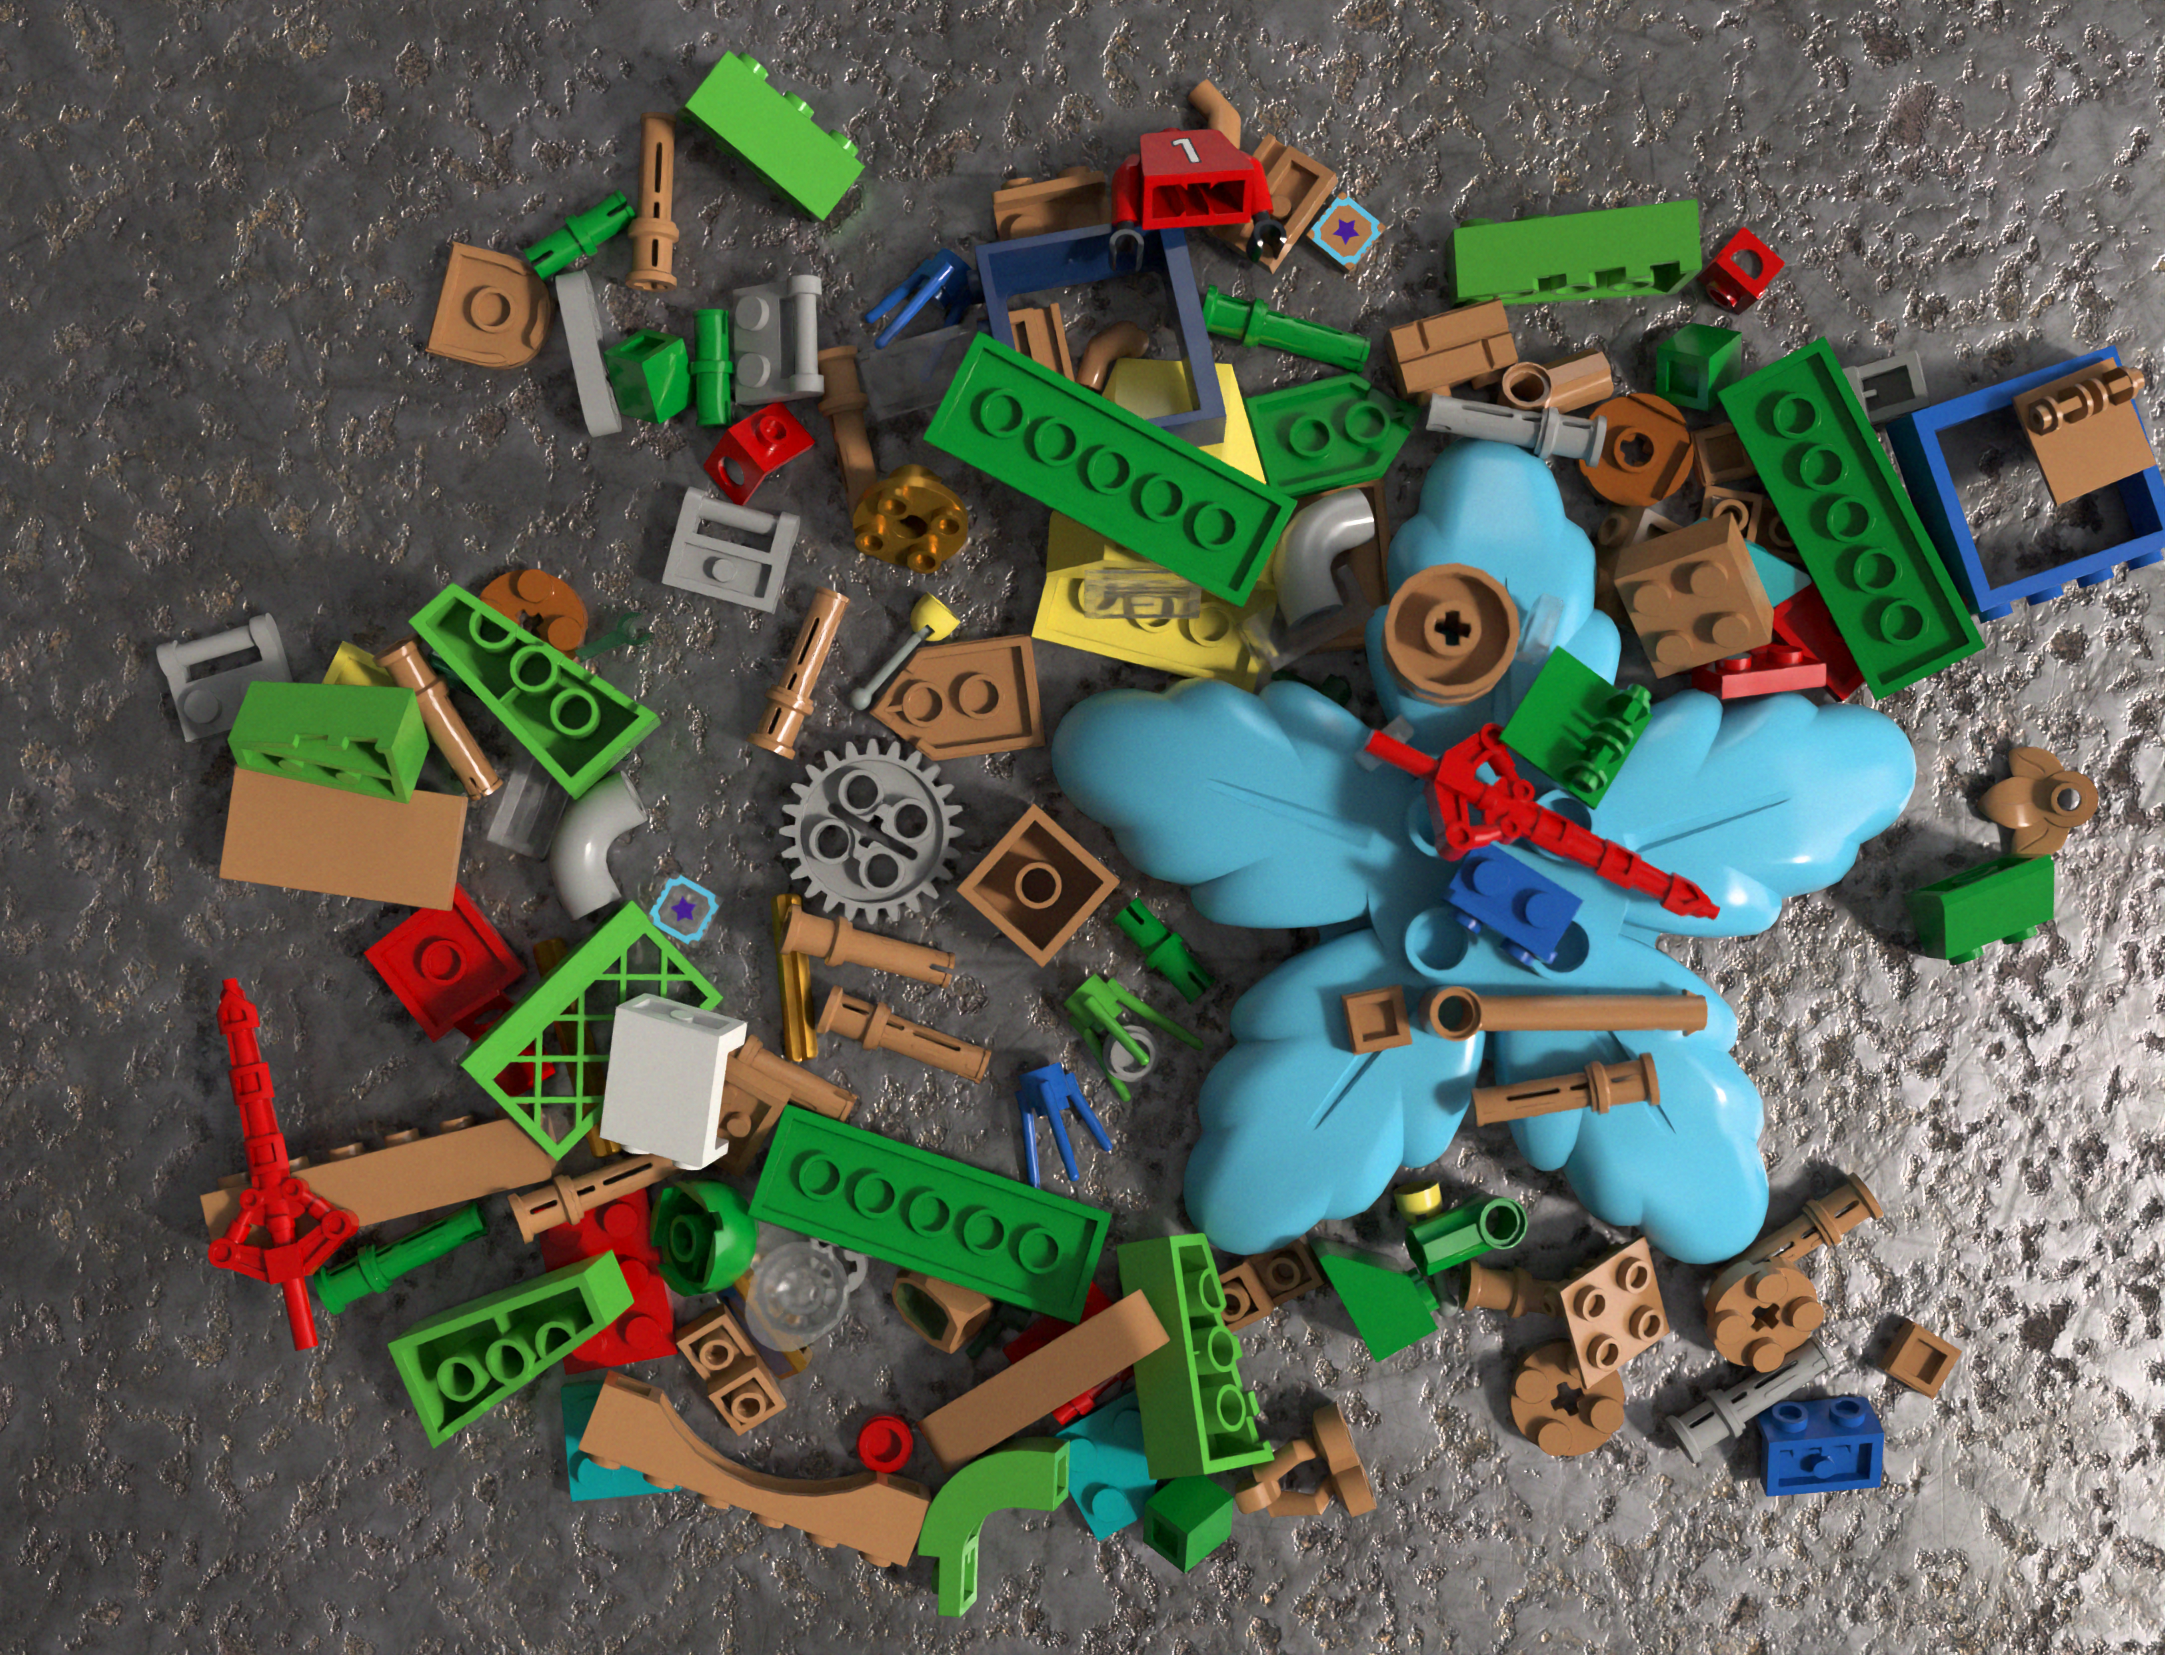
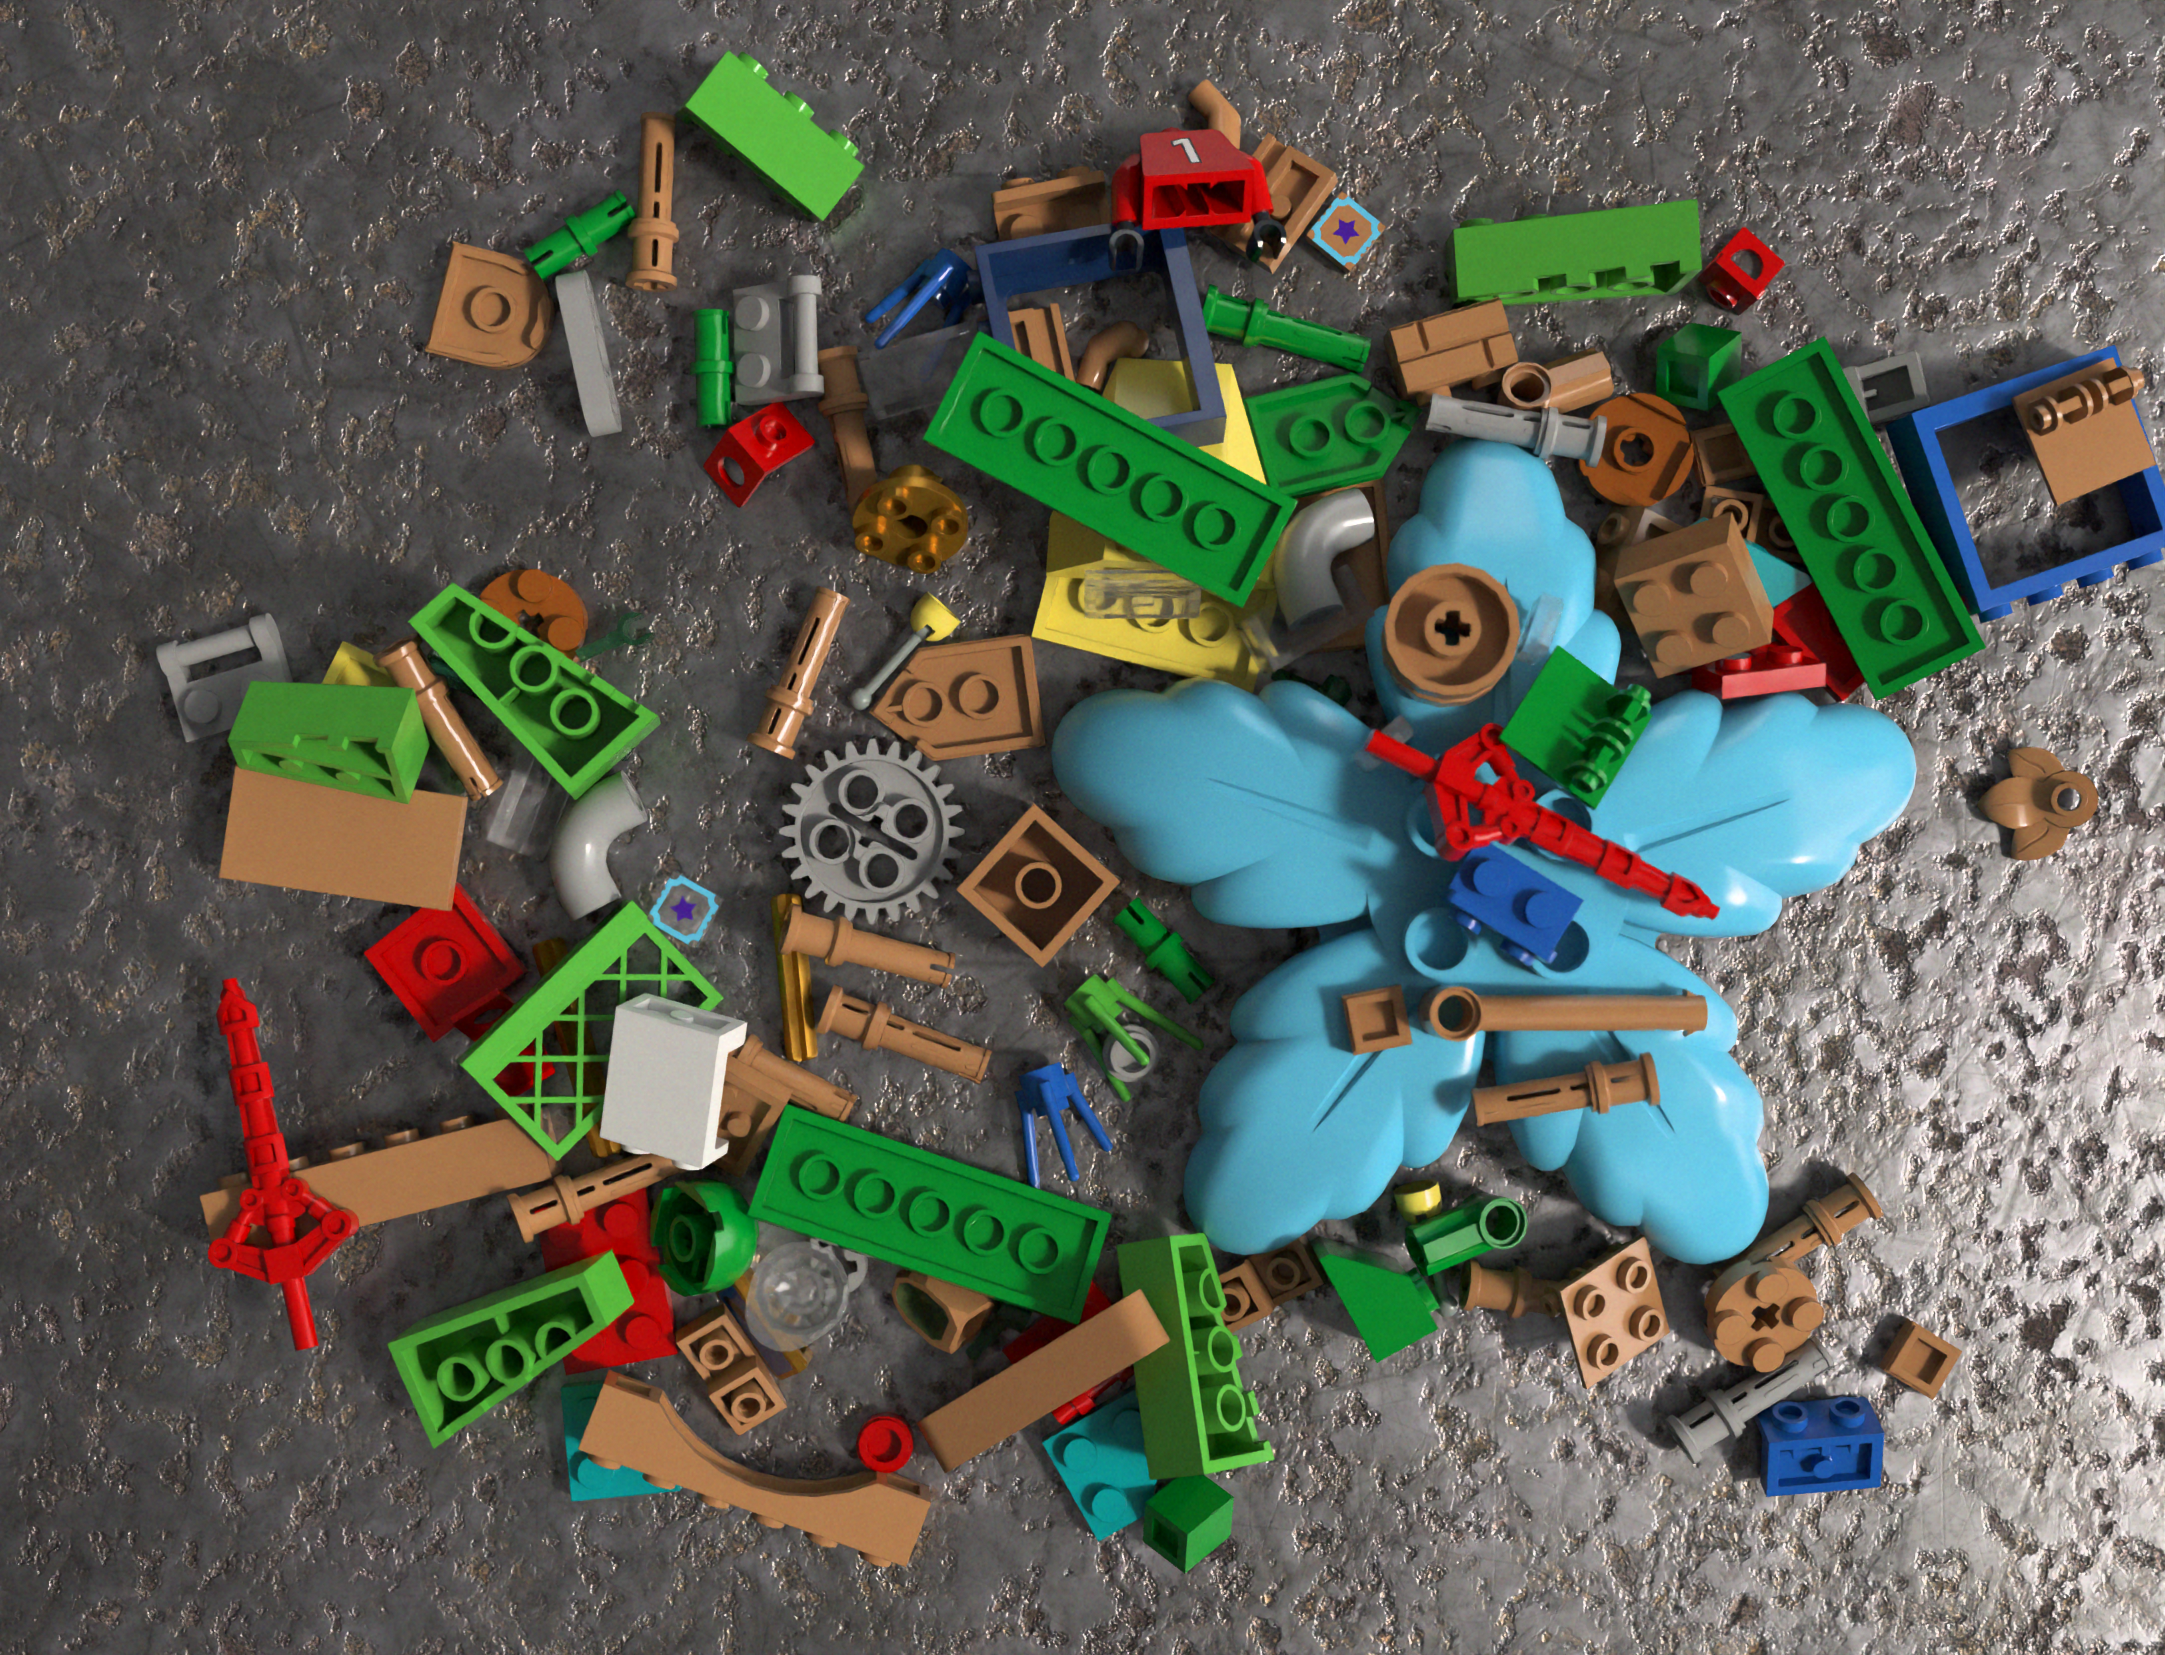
green pin [313,1201,490,1315] -> none
green panel [603,328,696,425] -> none
light grey plate [661,486,800,615] -> none
bright green arch [918,1437,1070,1618] -> none
medium nougat piece [1235,1401,1377,1518] -> none
medium nougat plate [1507,1338,1625,1456] -> none
green slope [1903,853,2054,965] -> none

